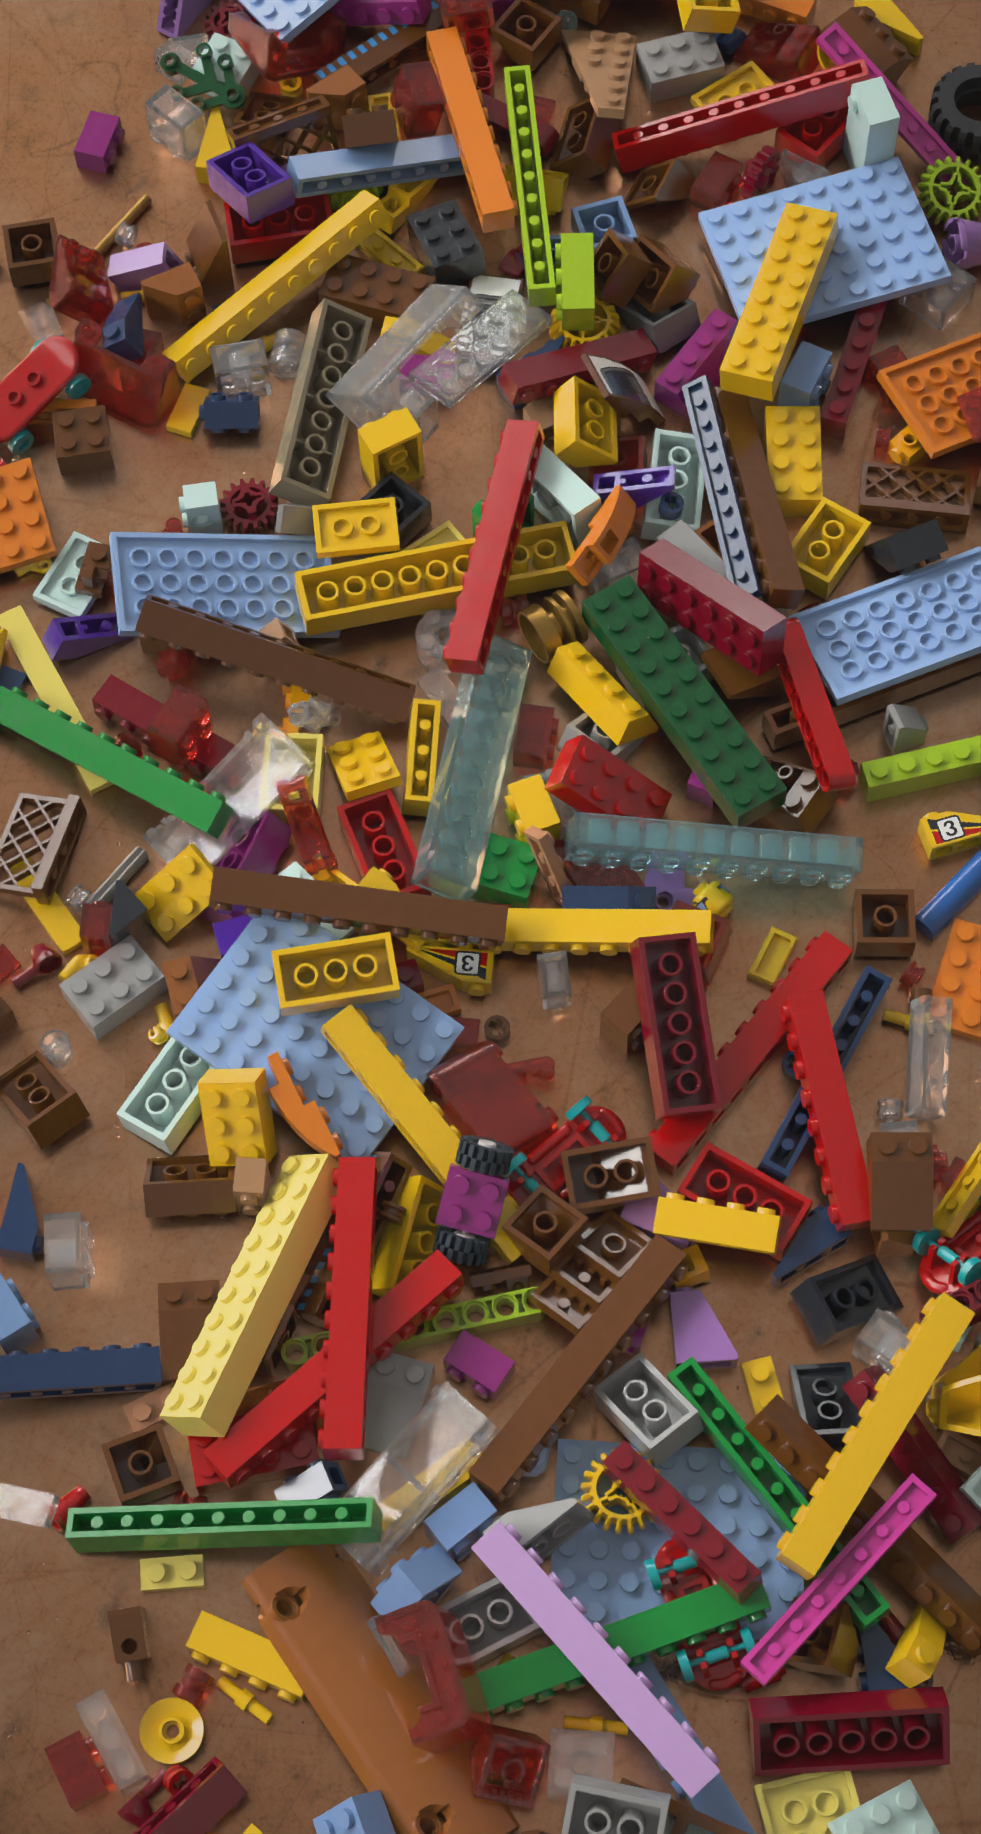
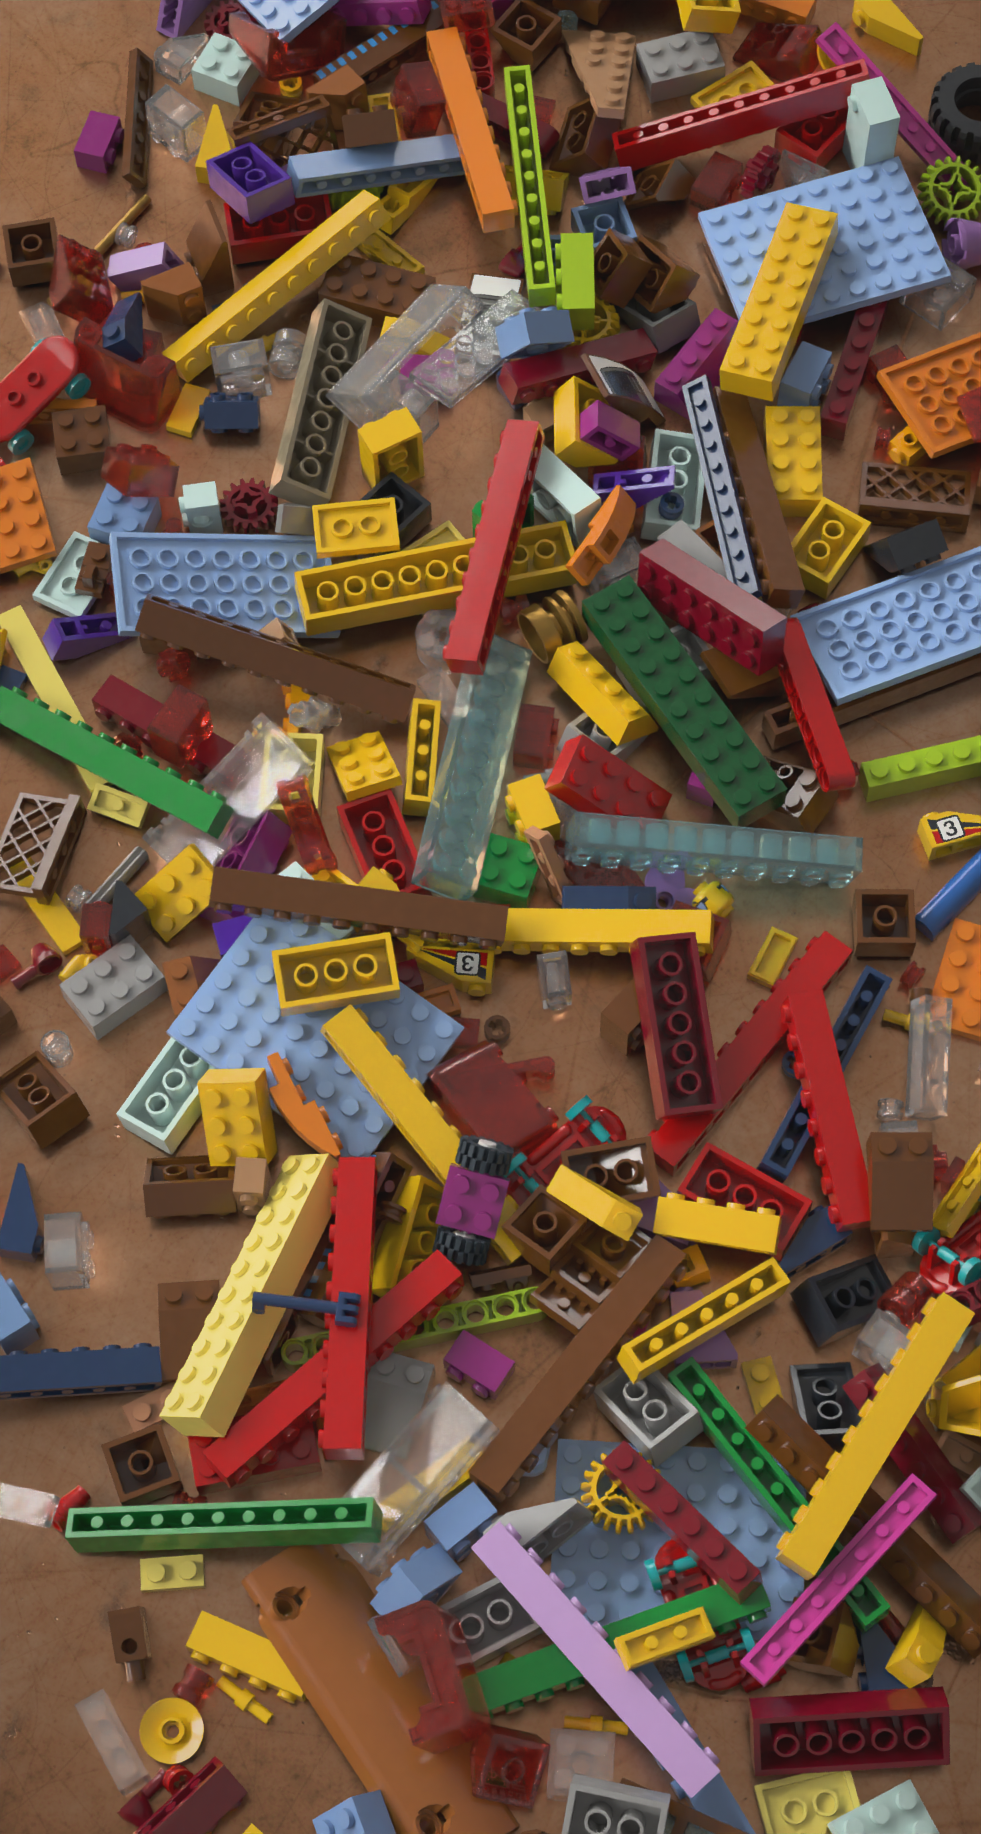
clear red brick [44,1730,112,1812] -> none
yellow arm [148,1002,174,1045] -> none
dark green plant [160,42,247,115] -> none
brick [274,1459,350,1500] -> none
black brick [406,199,486,290] -> none
dark blue tile [714,27,747,55] -> none
reddish brown slope [820,6,913,83] -> none
light grey slope [882,704,929,755] -> none
none -> medium blue brick [87,482,162,545]
none -> light yellow plate [87,782,150,829]
none -> clear red brick [101,443,180,497]
none -> reddish brown plate [122,48,154,190]
none -> dark blue hinge [252,1291,361,1327]
none -> medium blue brick [495,306,575,359]
none -> yellow slope [546,1164,643,1241]
none -> medium lavender slope [579,166,637,204]
none -> magenta brick [580,400,640,462]
none -> yellow tile [614,1606,716,1671]
none -> yellow brick [616,1257,791,1384]
none -> clear red wheel [877,1271,935,1329]

